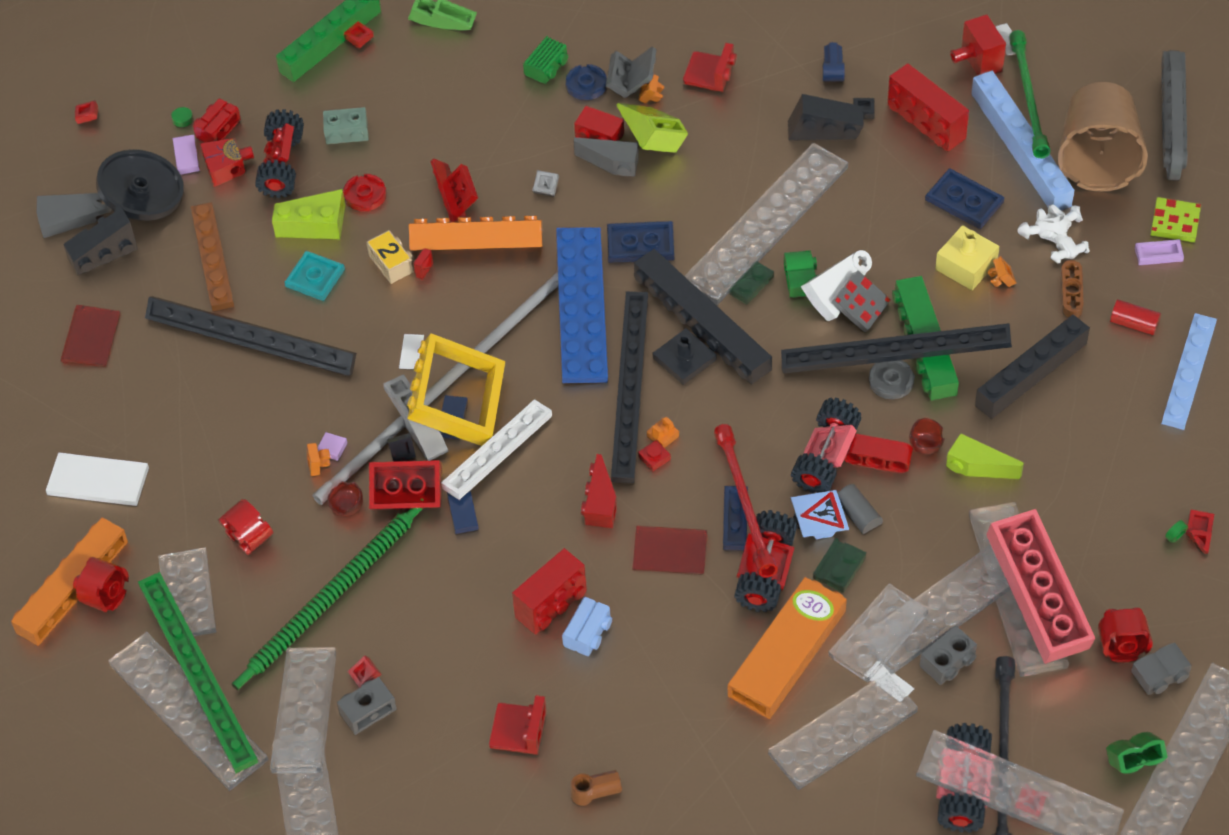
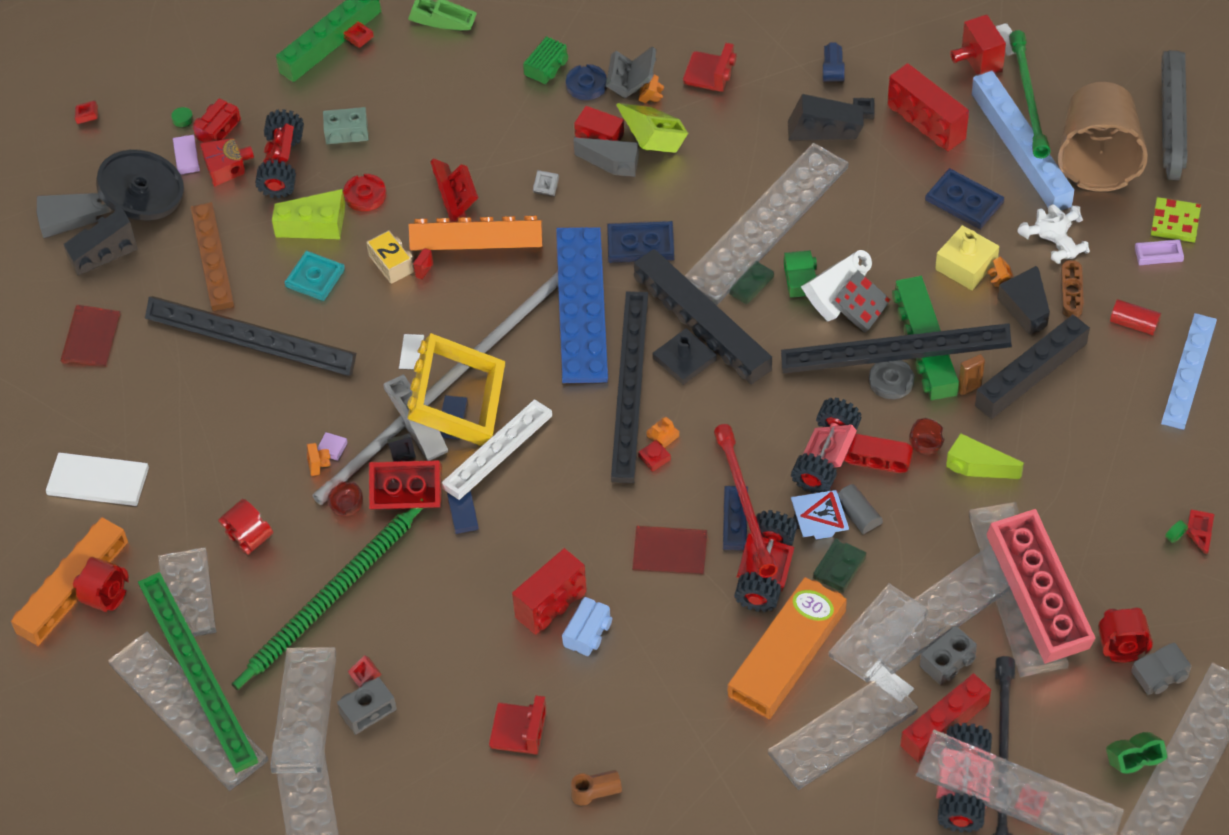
red slope [581,454,617,528] -> none
none -> red brick [900,673,991,762]
none -> dark orange tile [958,354,985,395]
none -> black slope [998,266,1050,335]

